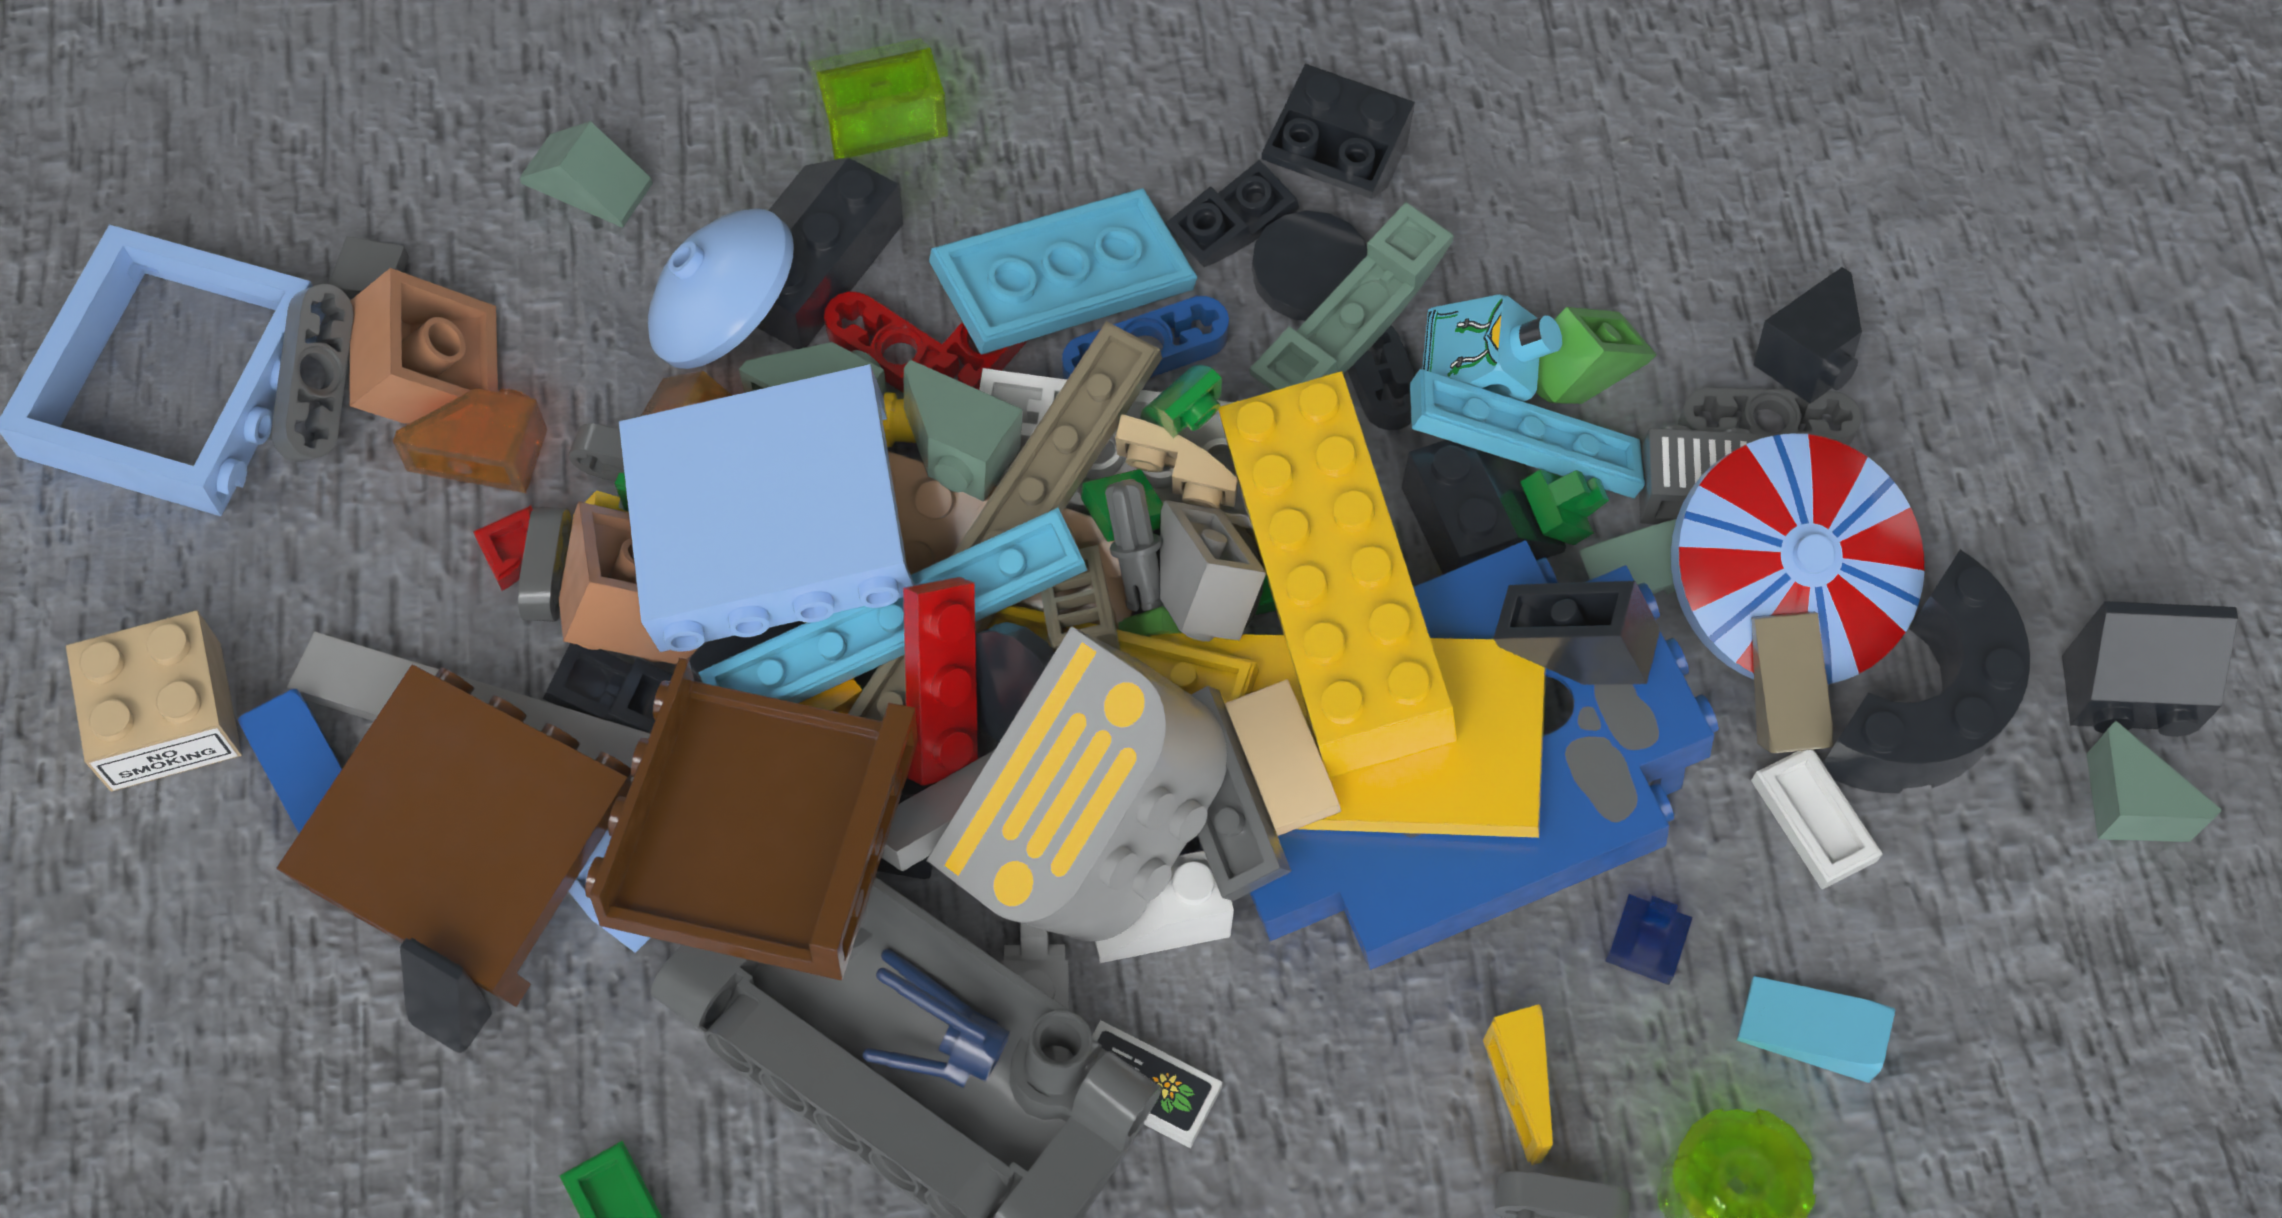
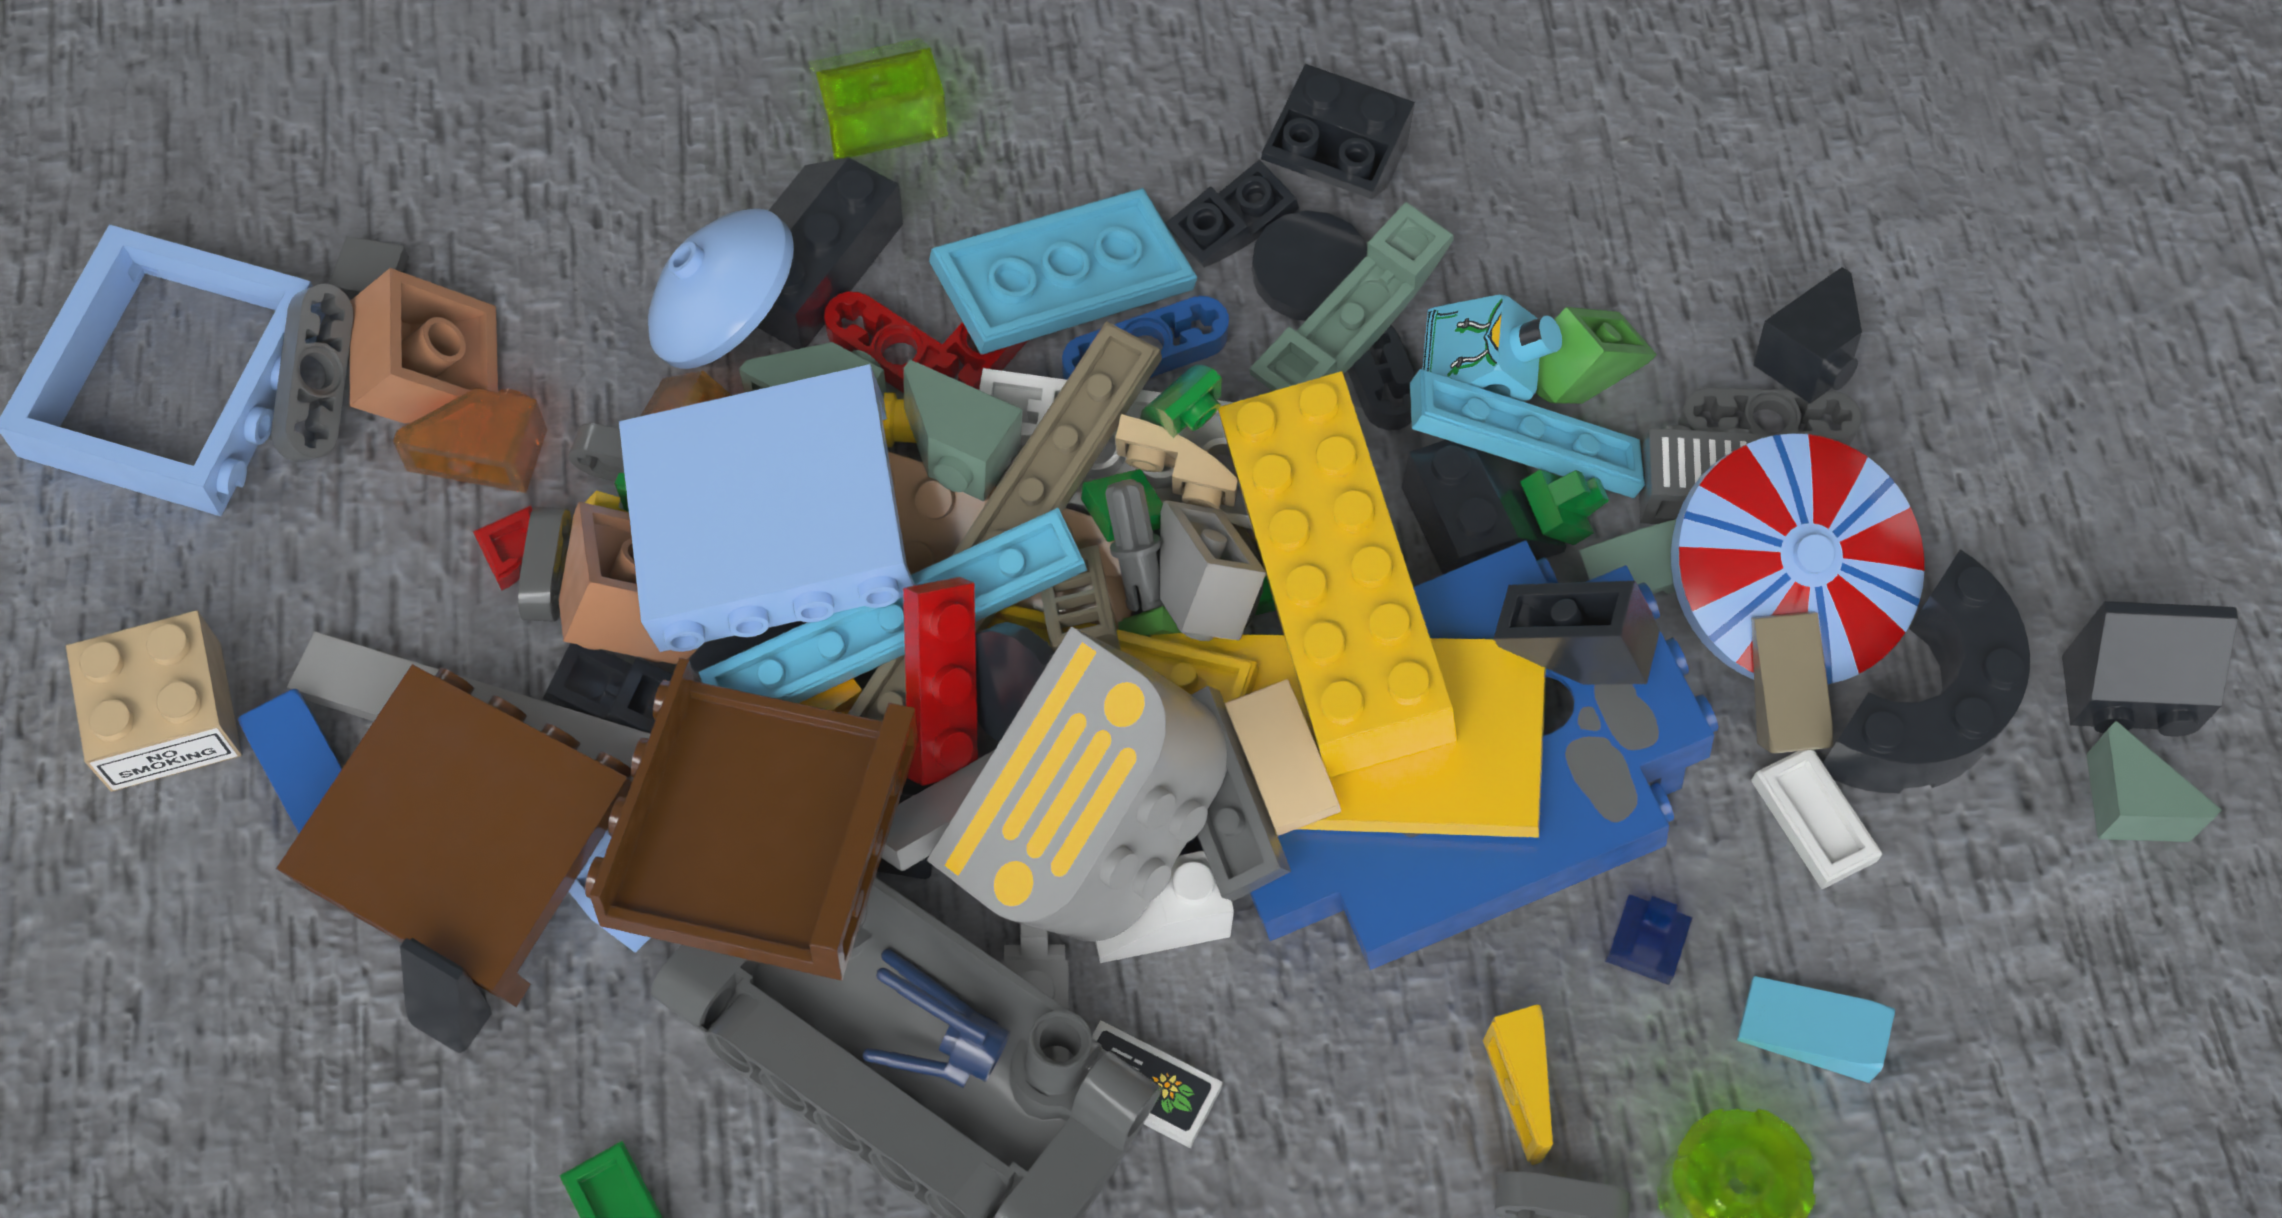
sand green slope [519,121,653,228] -> none

